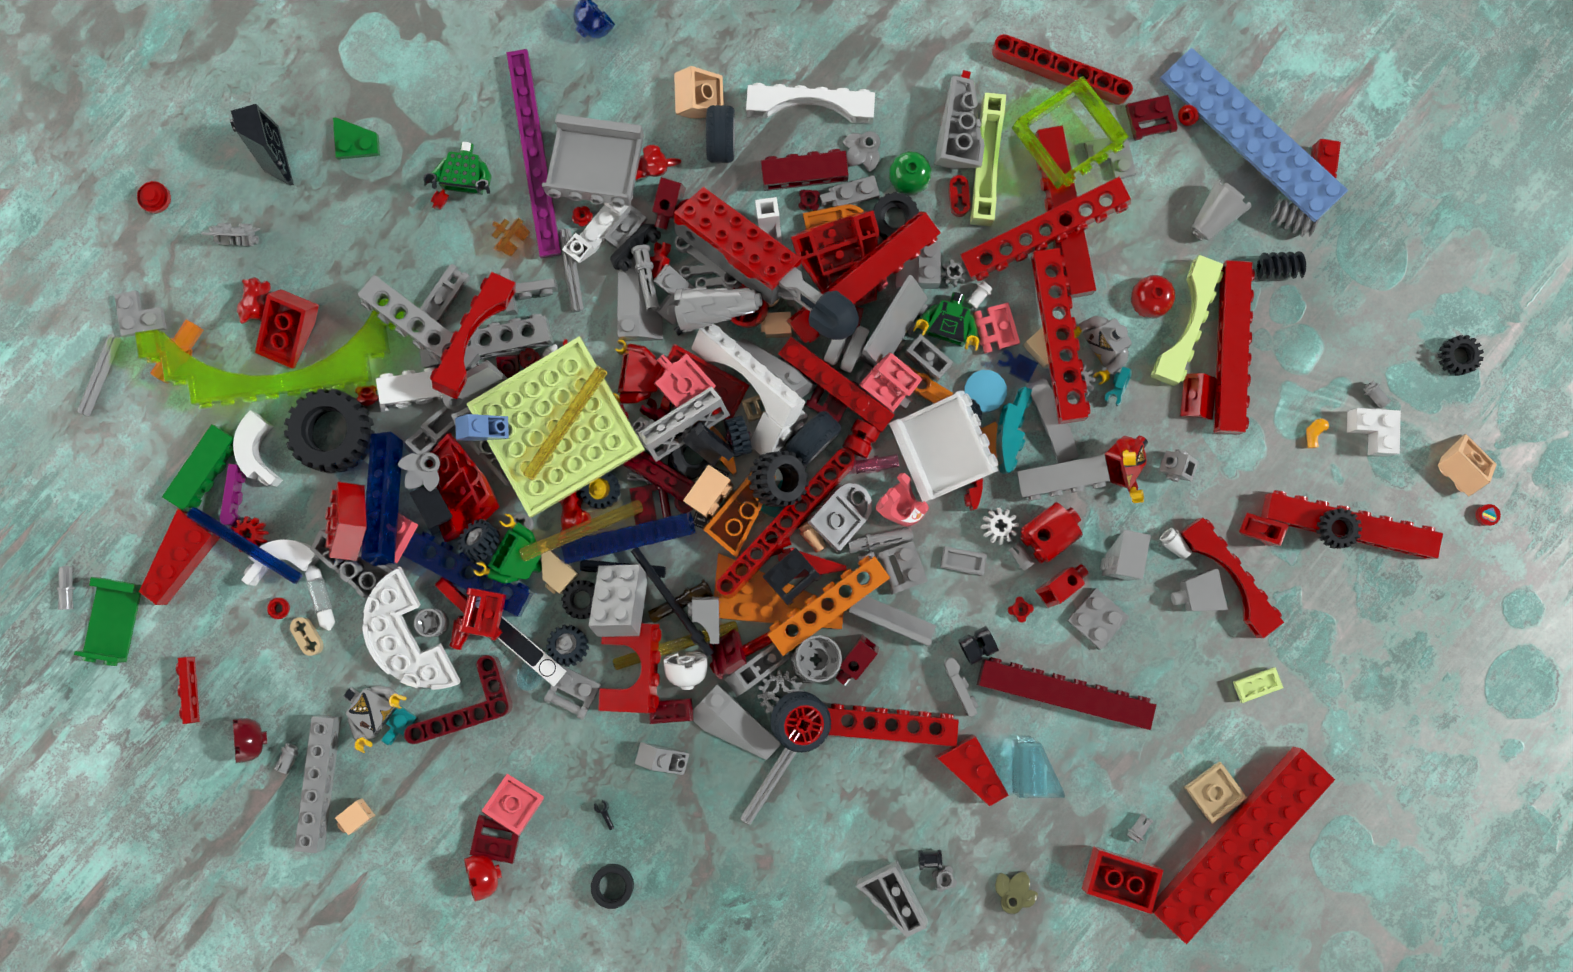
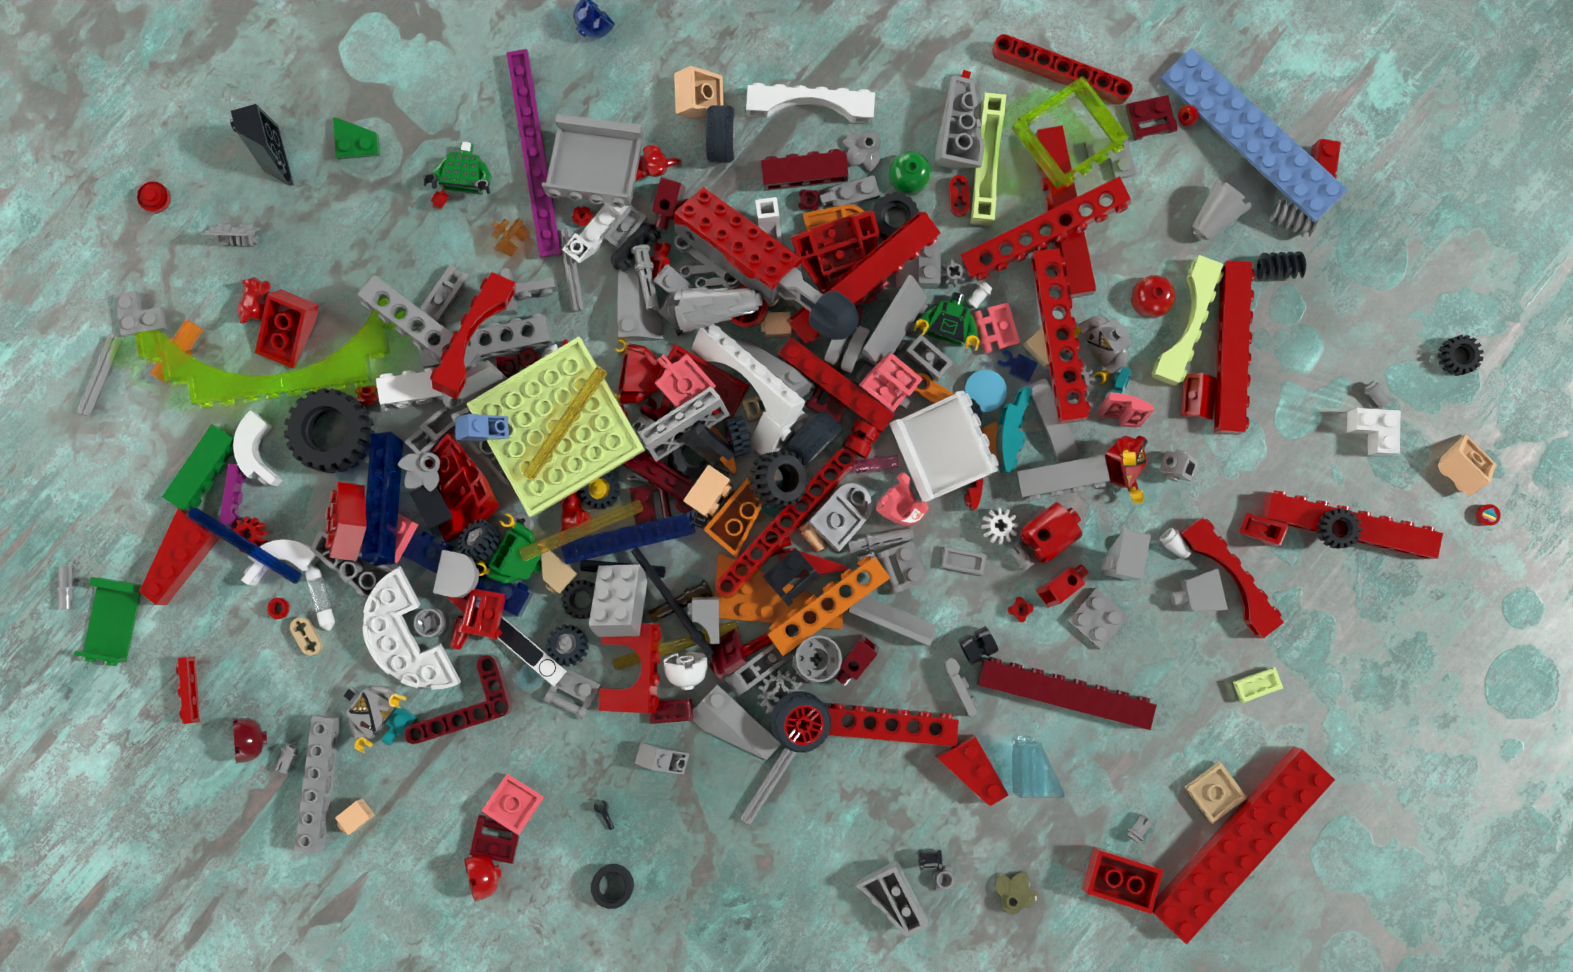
light orange arm [1306,418,1329,448] -> none
none -> light grey tile [433,550,479,598]
none -> coral slope [1097,392,1154,427]

